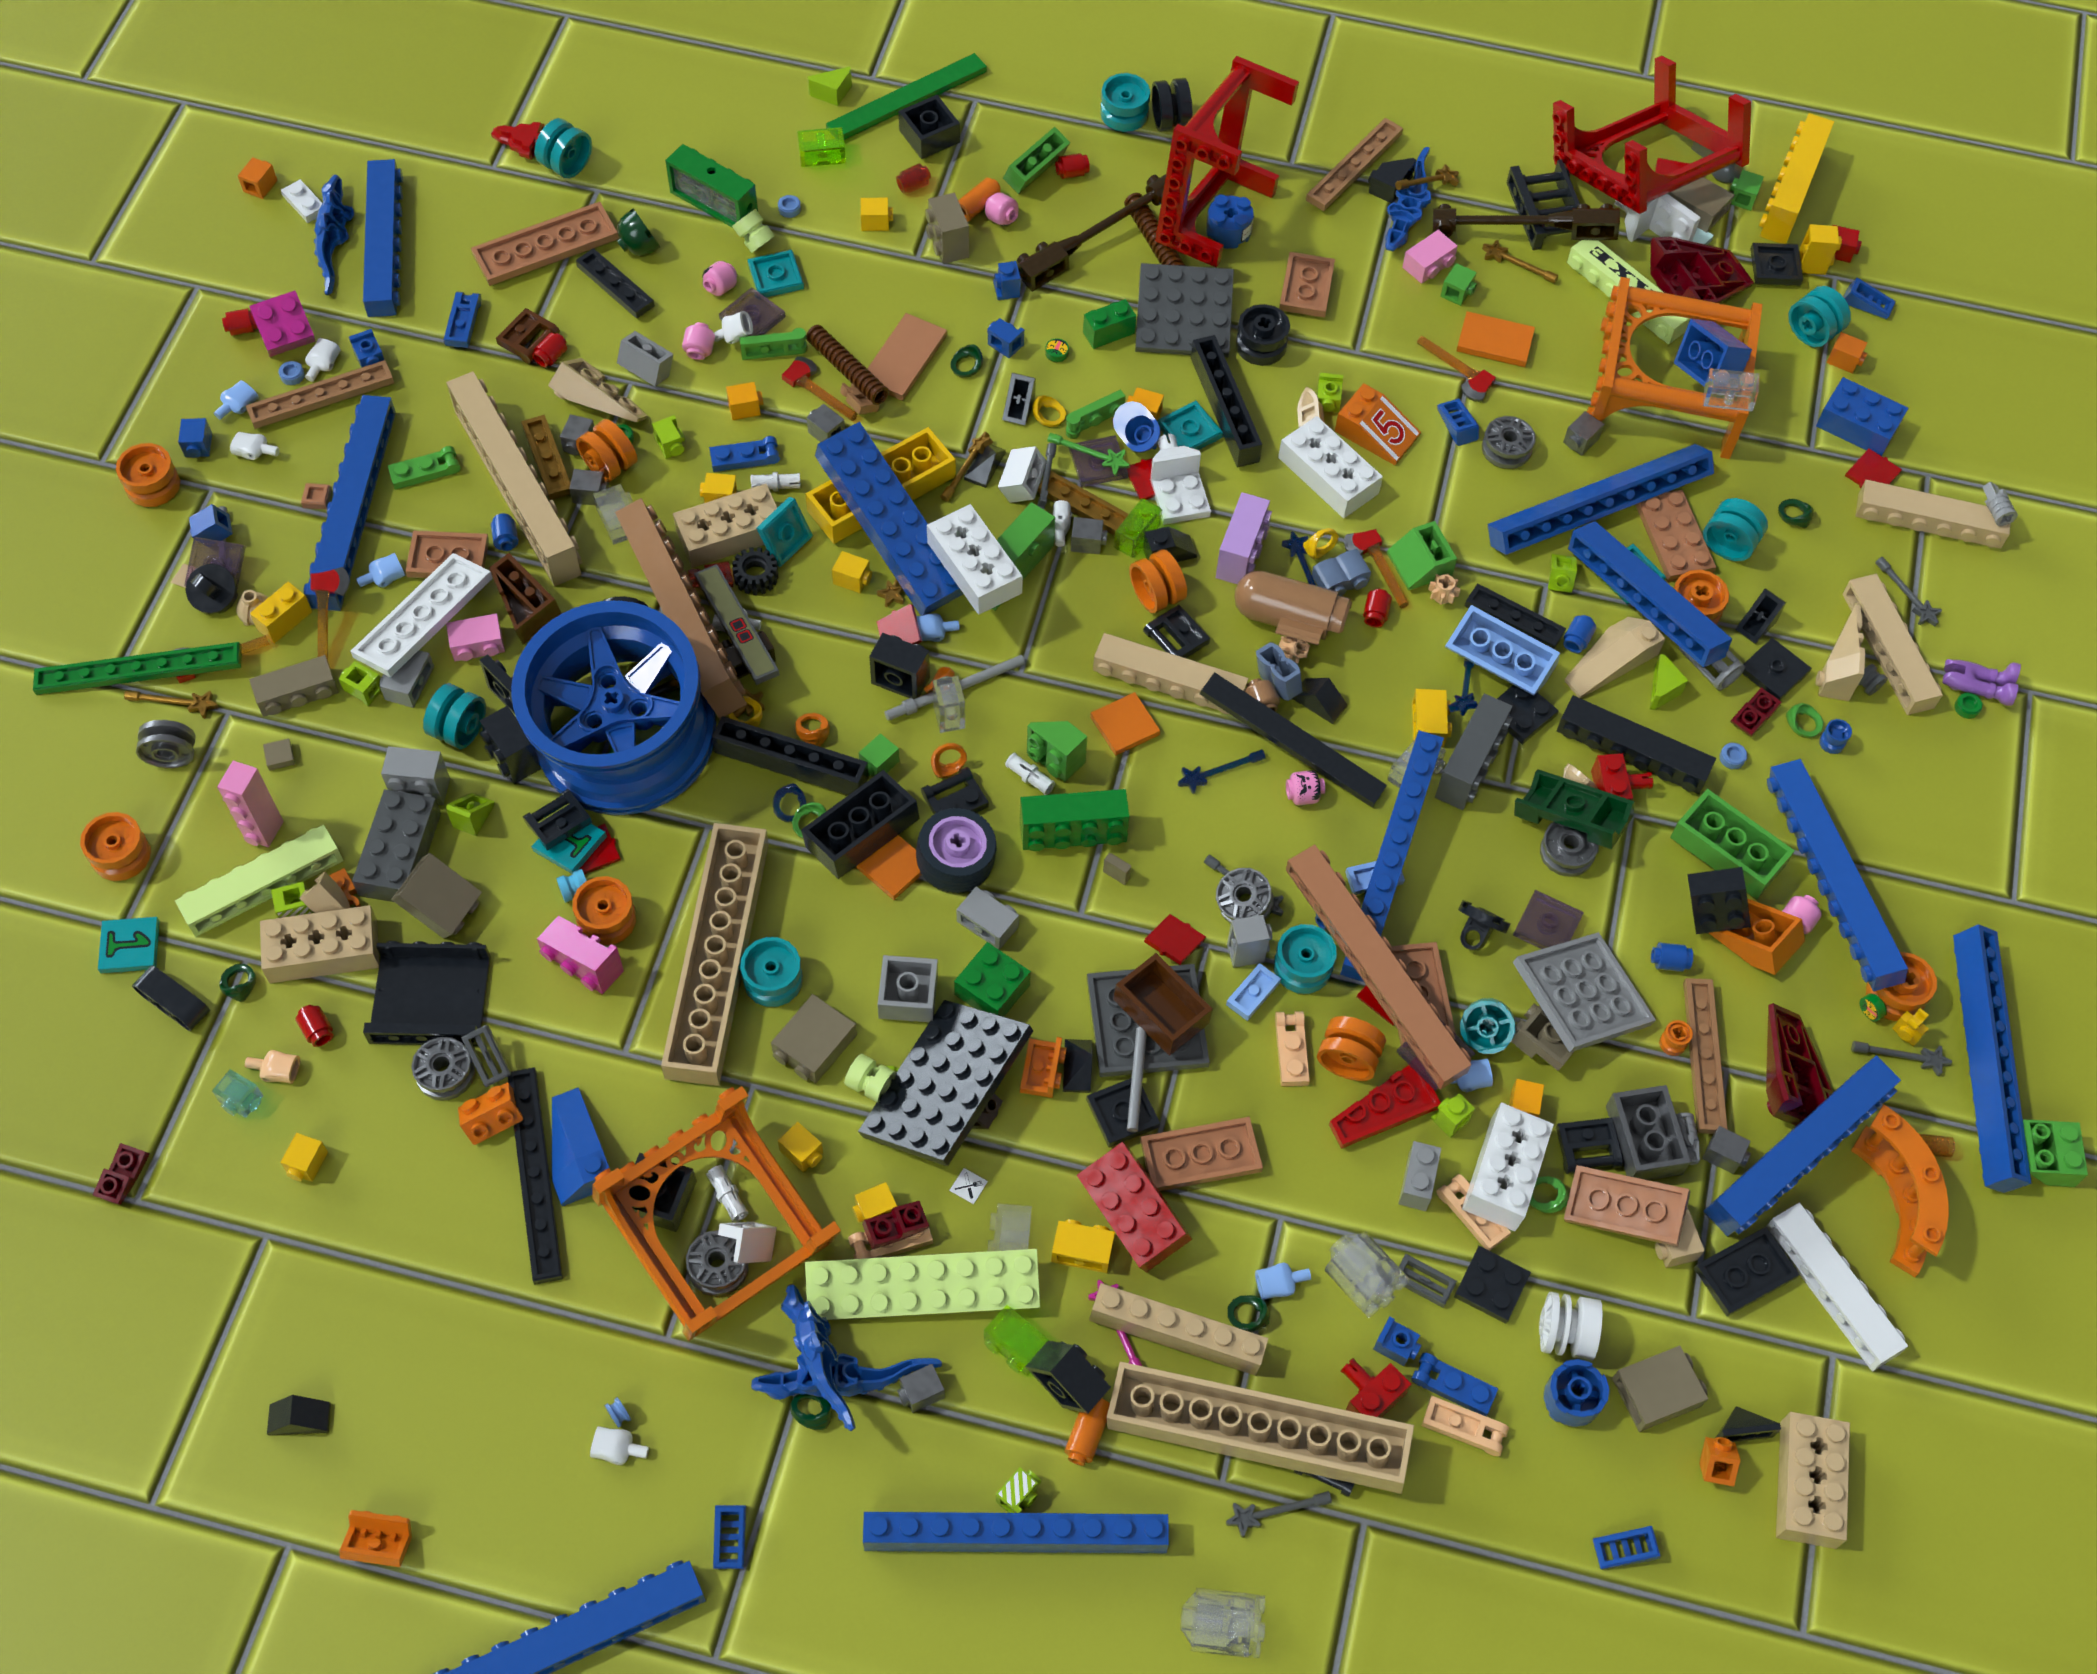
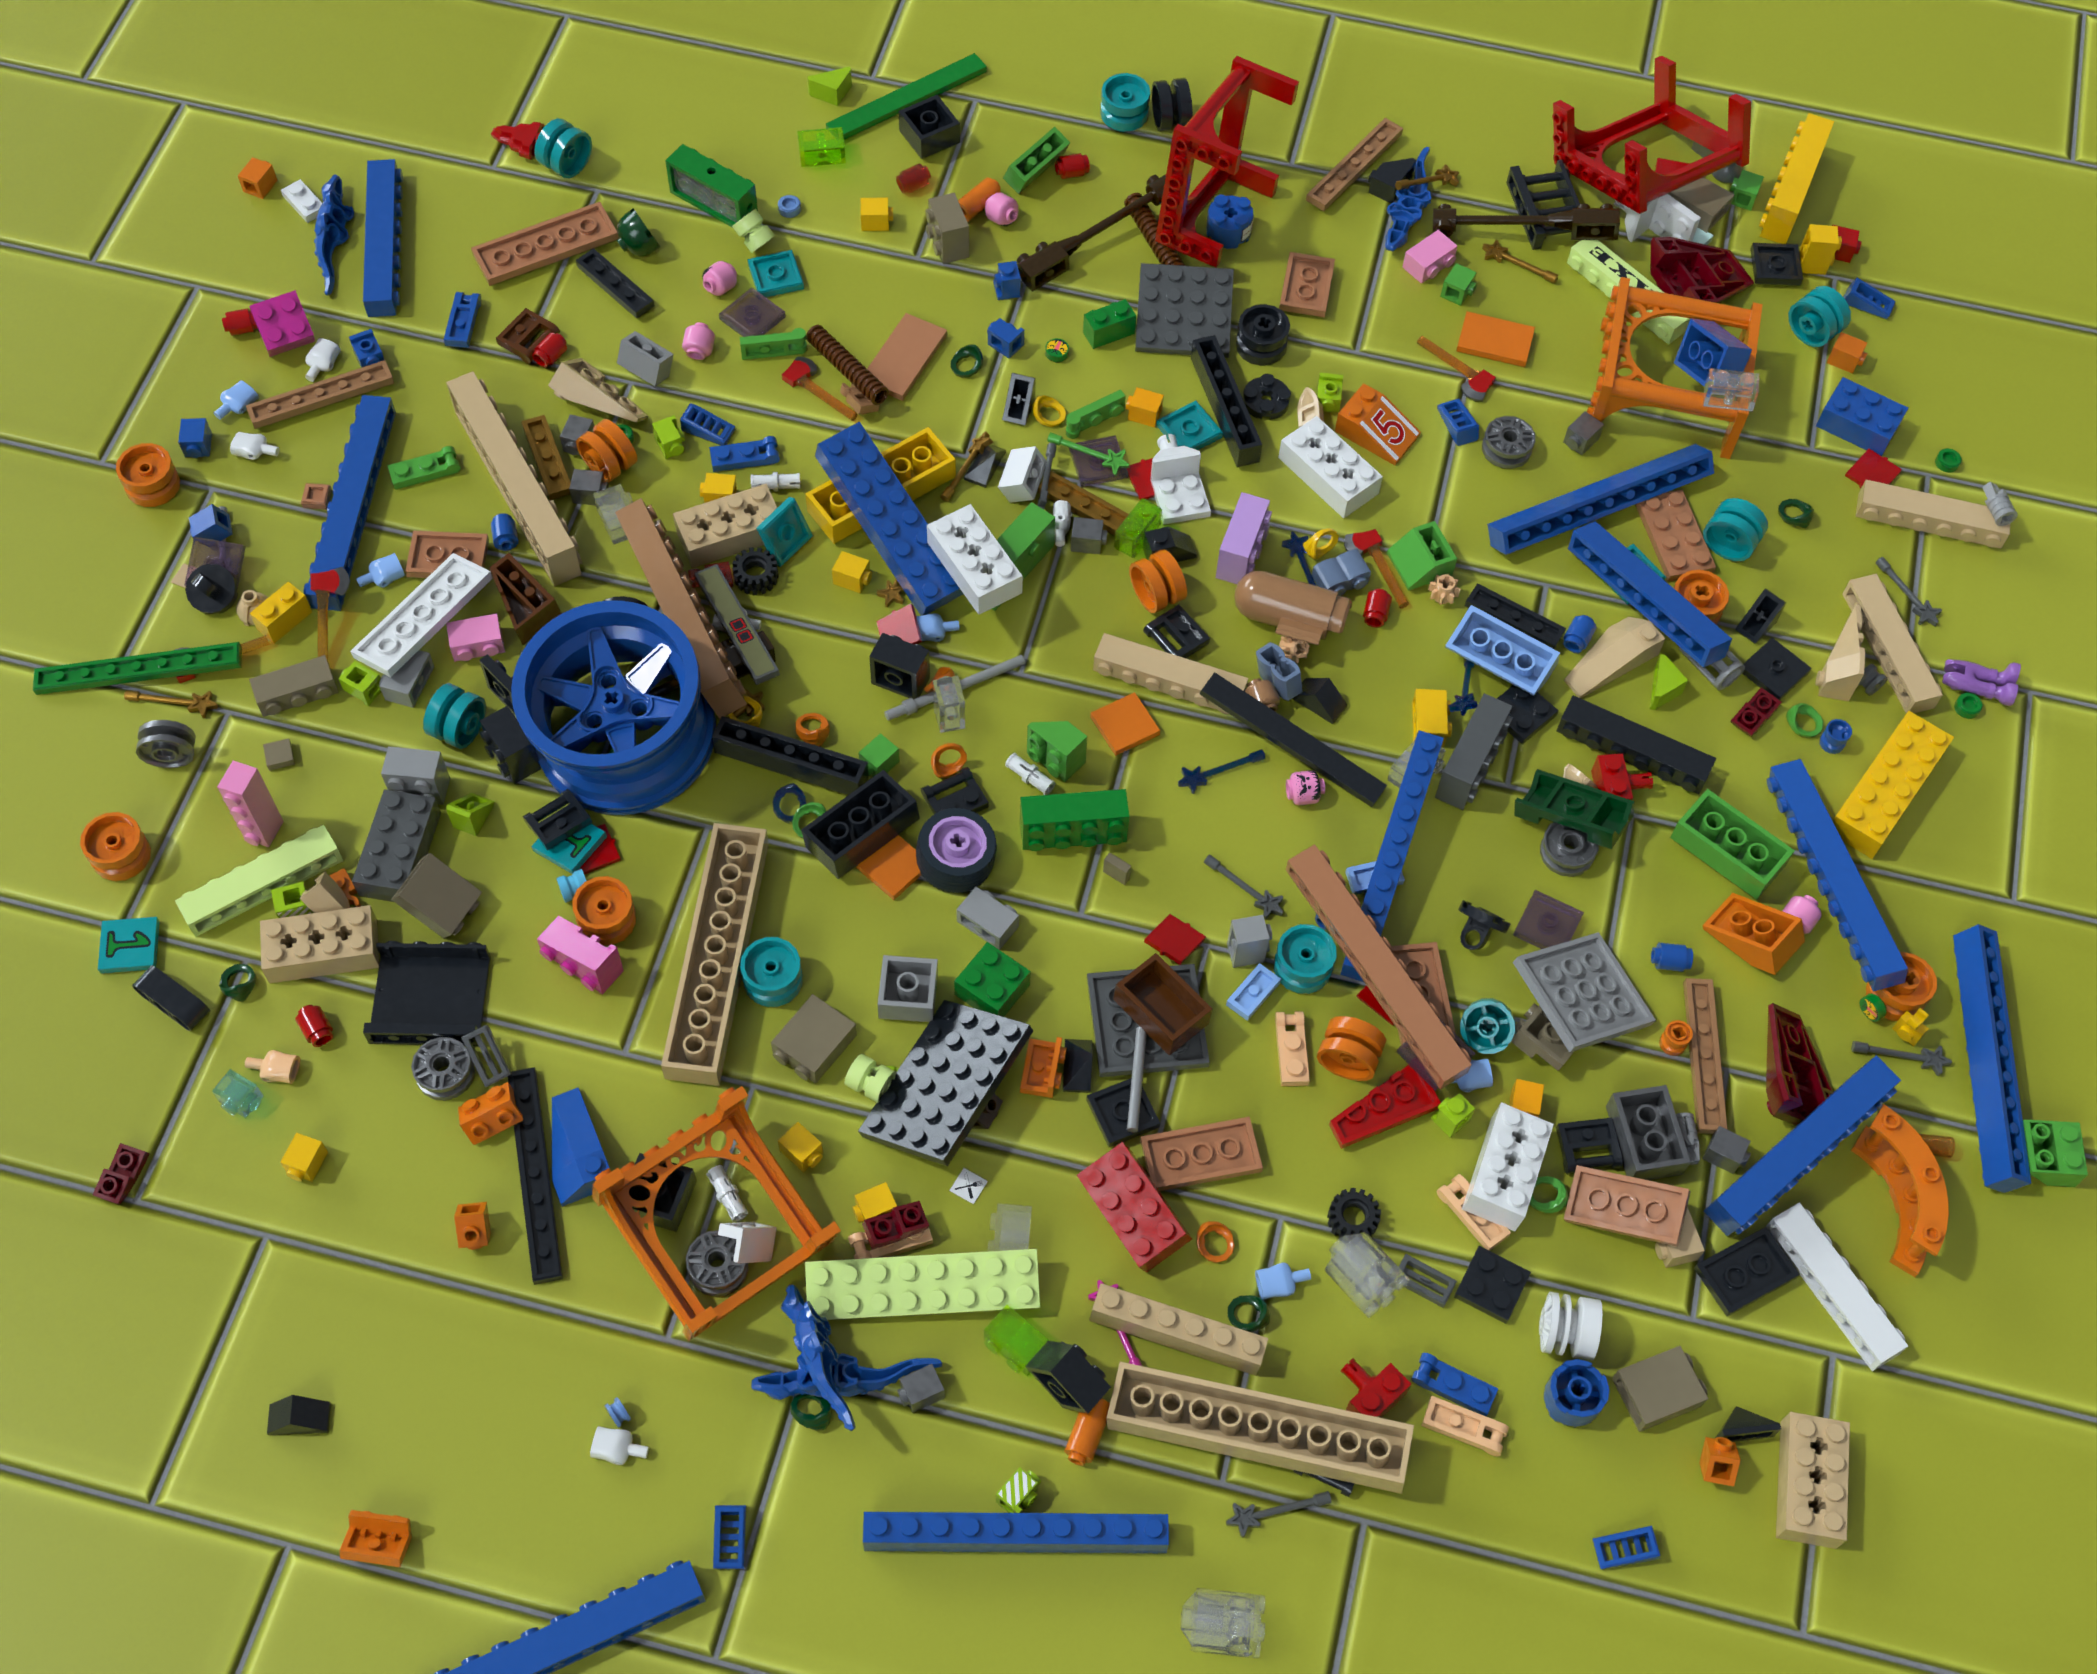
medium blue tile [278,361,305,385] -> none
white piece [714,311,753,344] -> none
light orange brick [726,382,764,420] -> none
flat silver brick [806,404,845,442] -> none
yellow brick [1051,1219,1115,1273] -> none
blue piece [1113,401,1160,452] -> none
flat silver wheel [1216,868,1274,924] -> none
blue brick [1373,1316,1422,1366] -> none
light grey brick [1398,1141,1441,1211] -> none
lime bracket [1548,554,1577,593] -> none
black brick [1687,867,1751,934] -> none
medium blue tile [1719,743,1747,769] -> none
none -> orange brick [454,1202,491,1250]
none -> blue slope [680,403,735,445]
none -> orange piece [1196,1221,1235,1263]
none -> black plate [1243,374,1291,420]
none -> black tyre [1327,1188,1381,1244]
none -> yellow brick [1833,711,1954,859]
none -> green tile [1935,448,1962,473]

